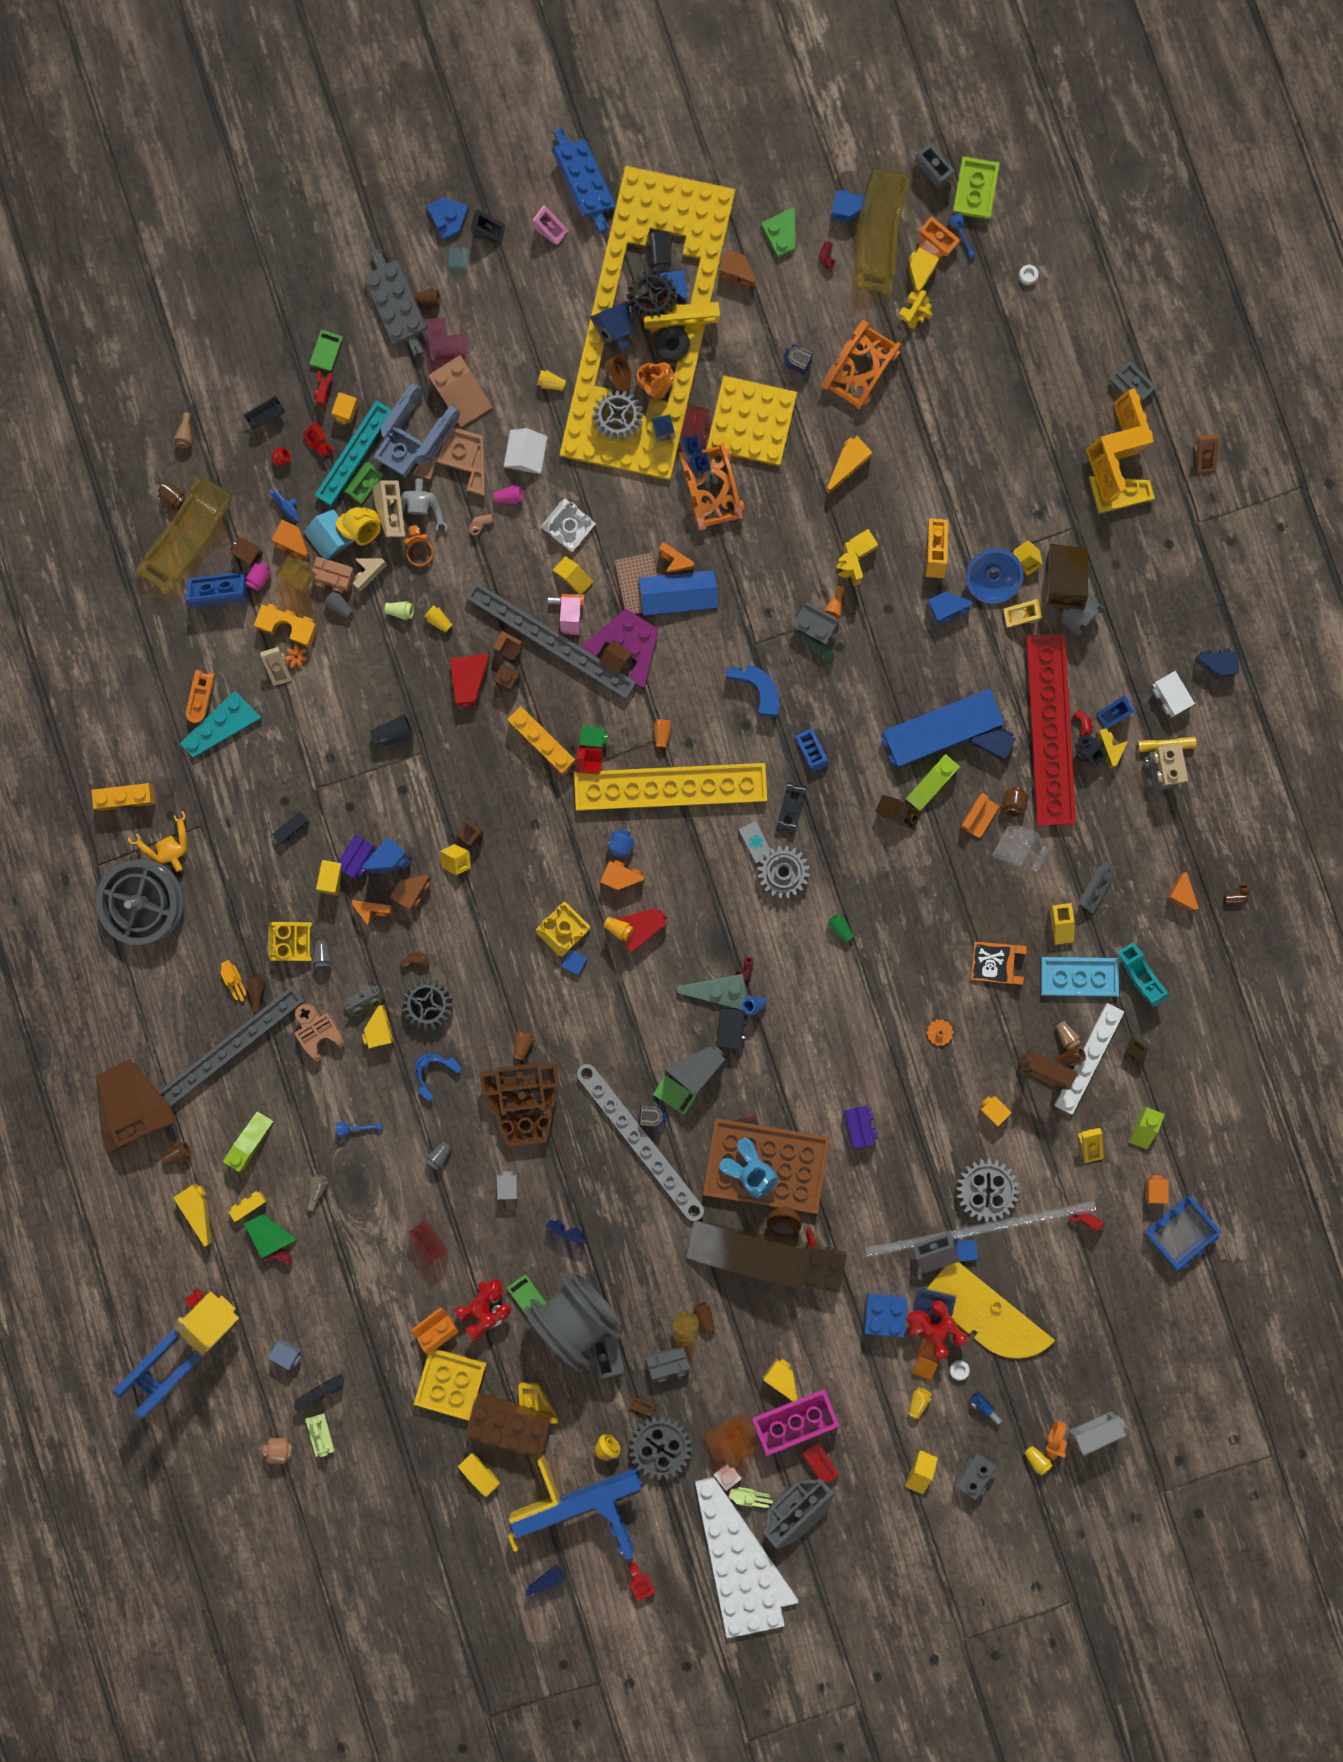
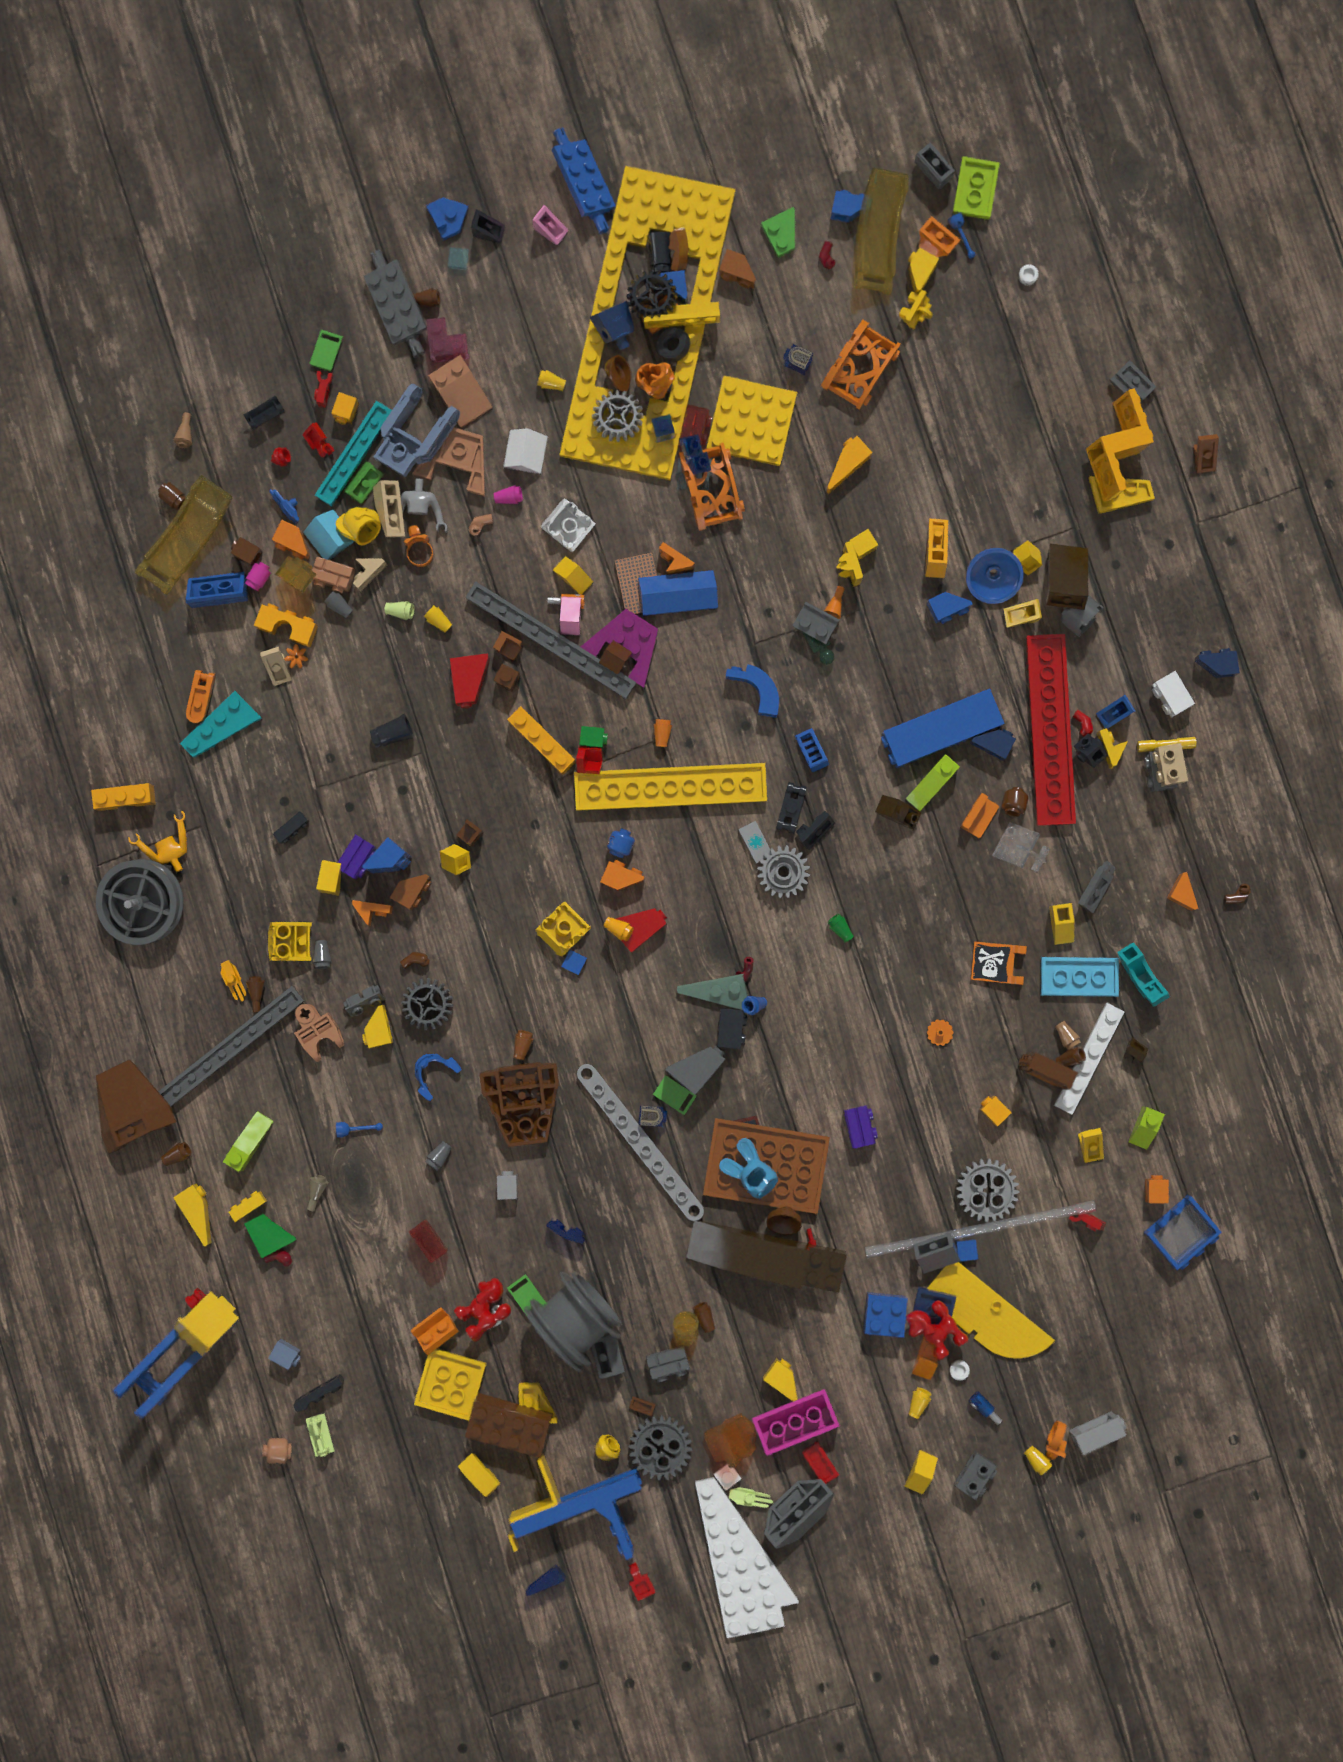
none -> dark orange slope [669,228,688,271]
none -> black hinge [796,811,835,850]

